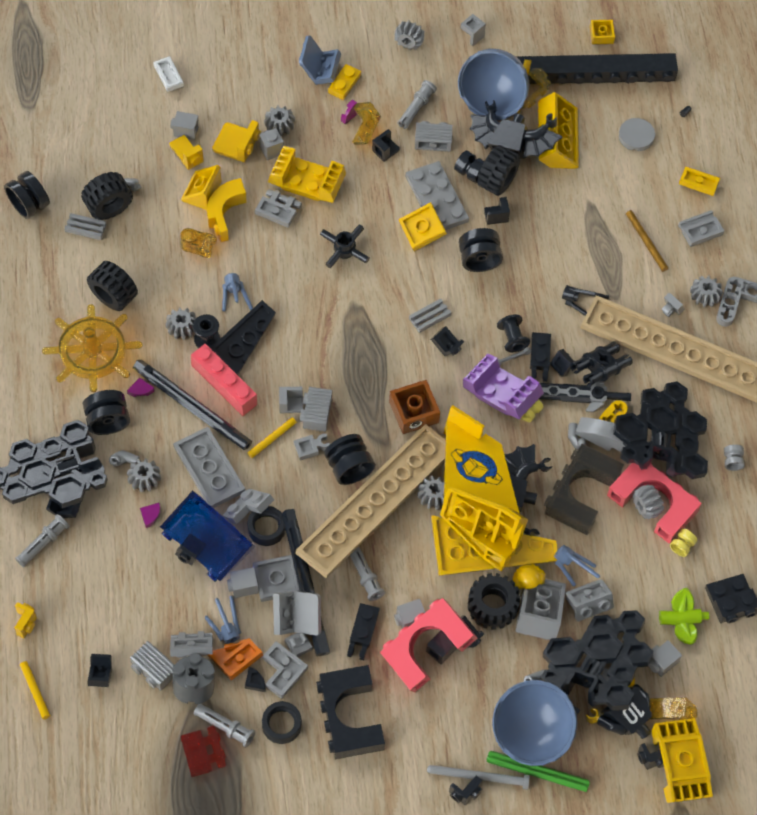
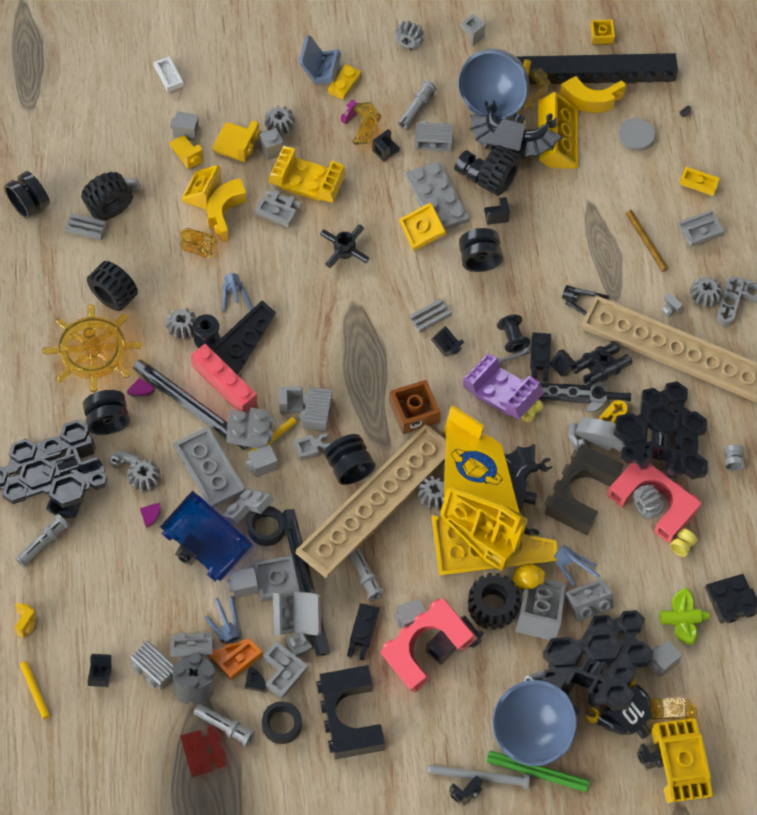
none -> light grey plate [226,407,273,449]
none -> light grey brick [246,445,278,478]
none -> yellow arch [560,76,626,113]

